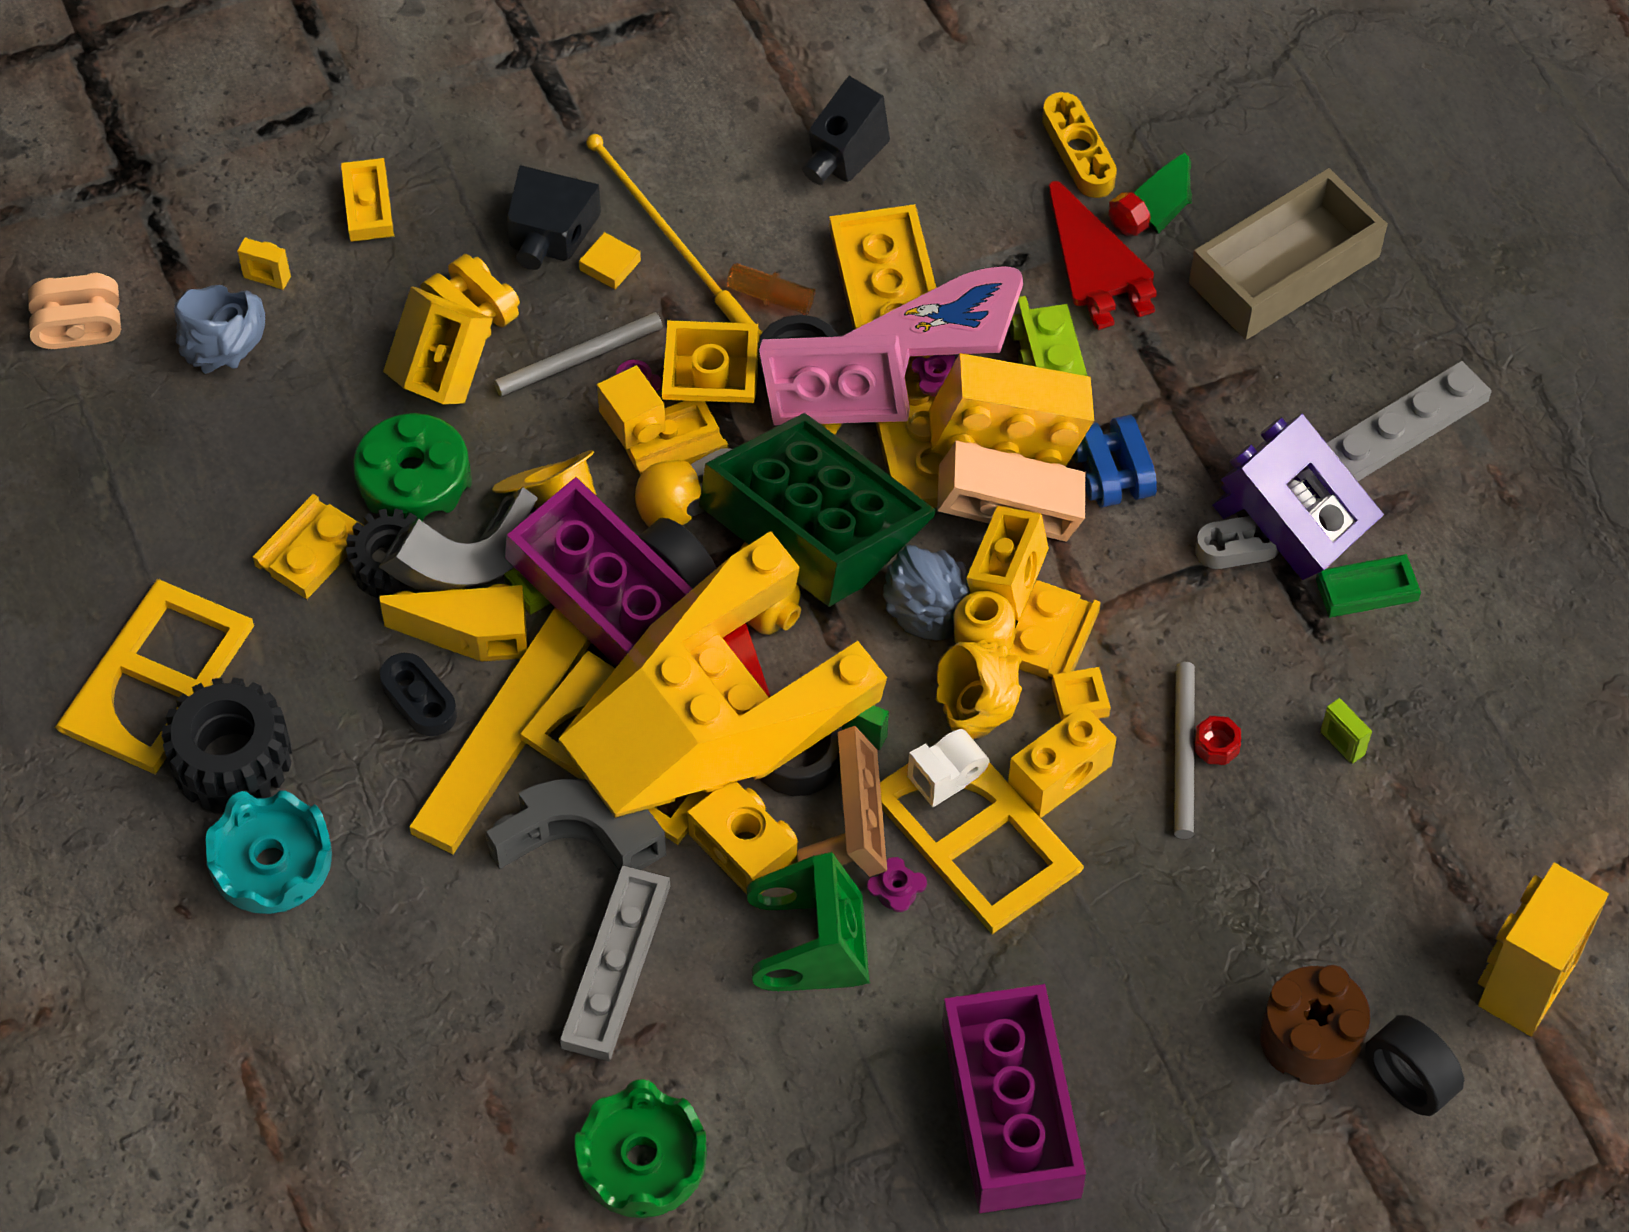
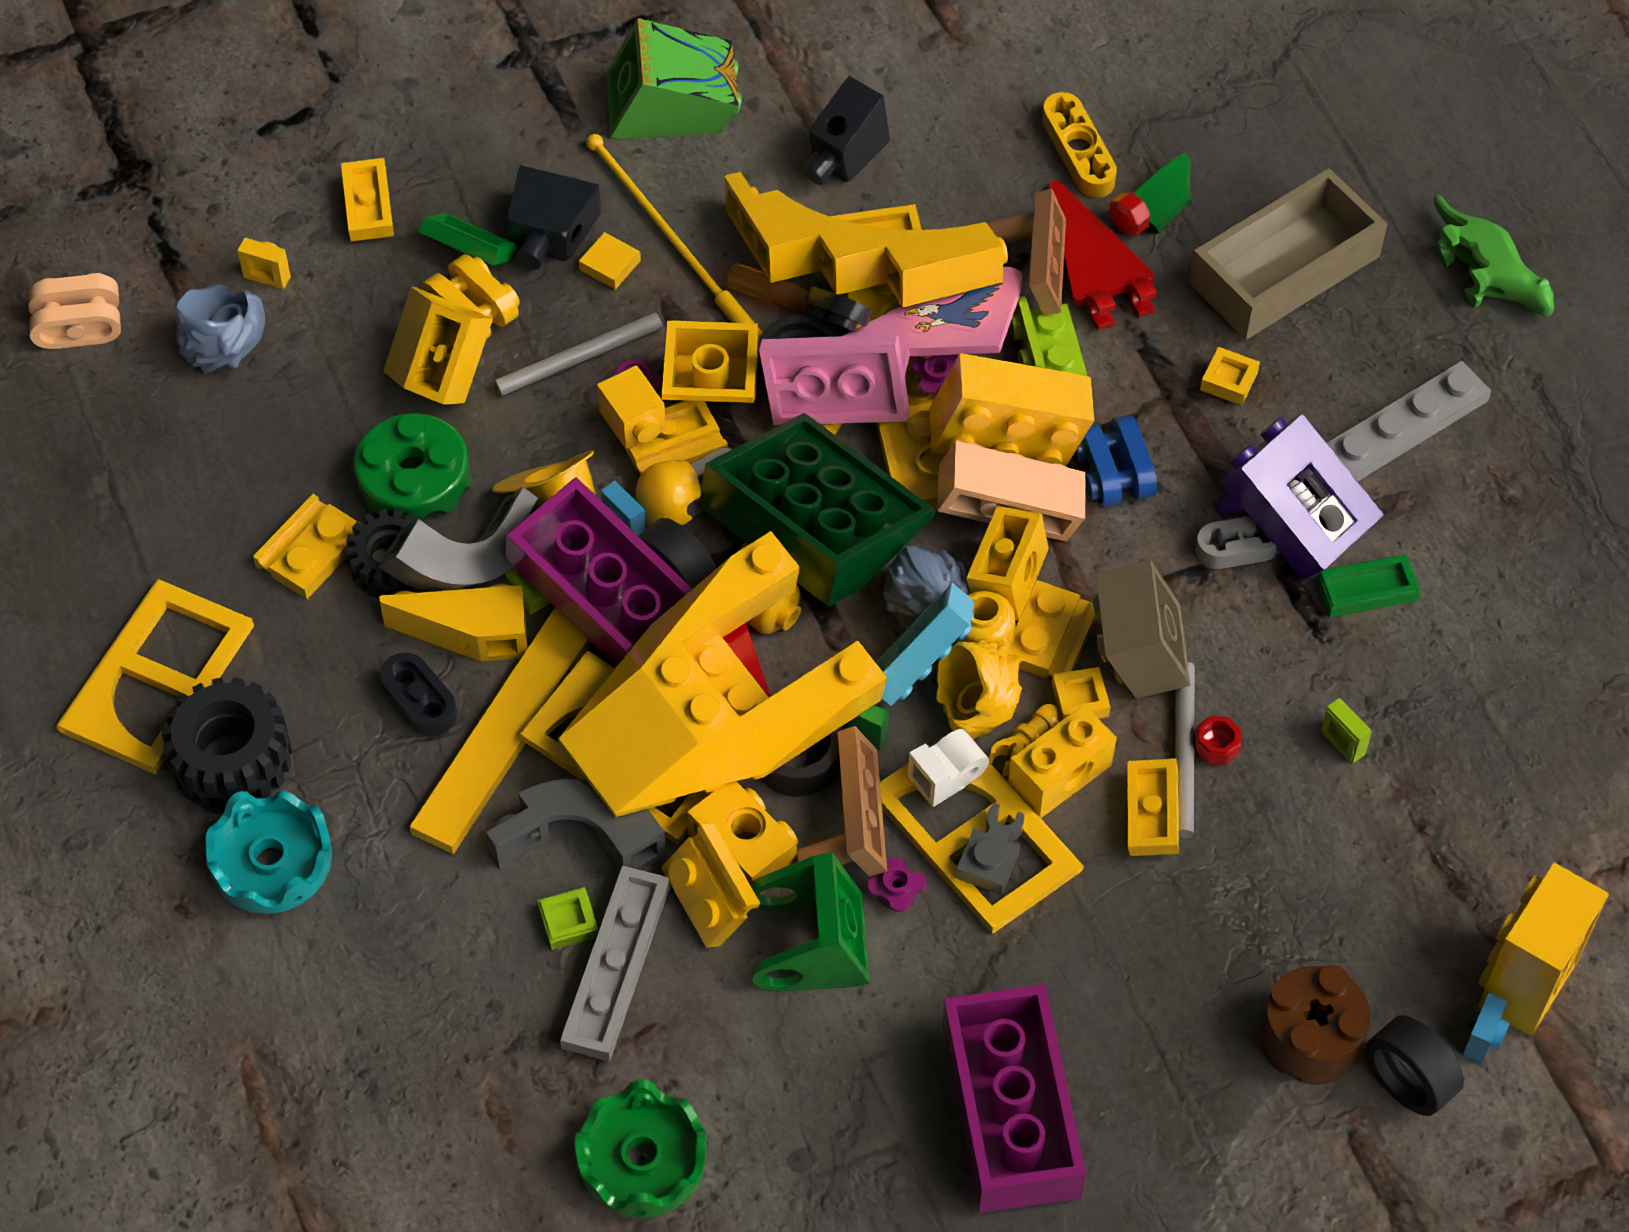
none -> green tile [419,212,517,265]
none -> lime tile [537,887,599,951]
none -> dark azure plate [601,481,646,536]
none -> bright green slope [606,18,741,139]
none -> yellow plate [661,823,761,948]
none -> yellow arch [724,172,1008,308]
none -> black plate [804,286,873,332]
none -> medium azure piece [875,583,975,706]
none -> dark grey plate [955,803,1024,895]
none -> medium nougat piece [988,189,1066,316]
none -> yellow piece [989,704,1061,776]
none -> dark tan brick [1092,559,1191,699]
none -> yellow plate [1127,758,1179,856]
none -> yellow plate [1200,347,1260,405]
none -> bright green animal [1434,195,1554,317]
none -> dark azure plate [1463,992,1510,1064]

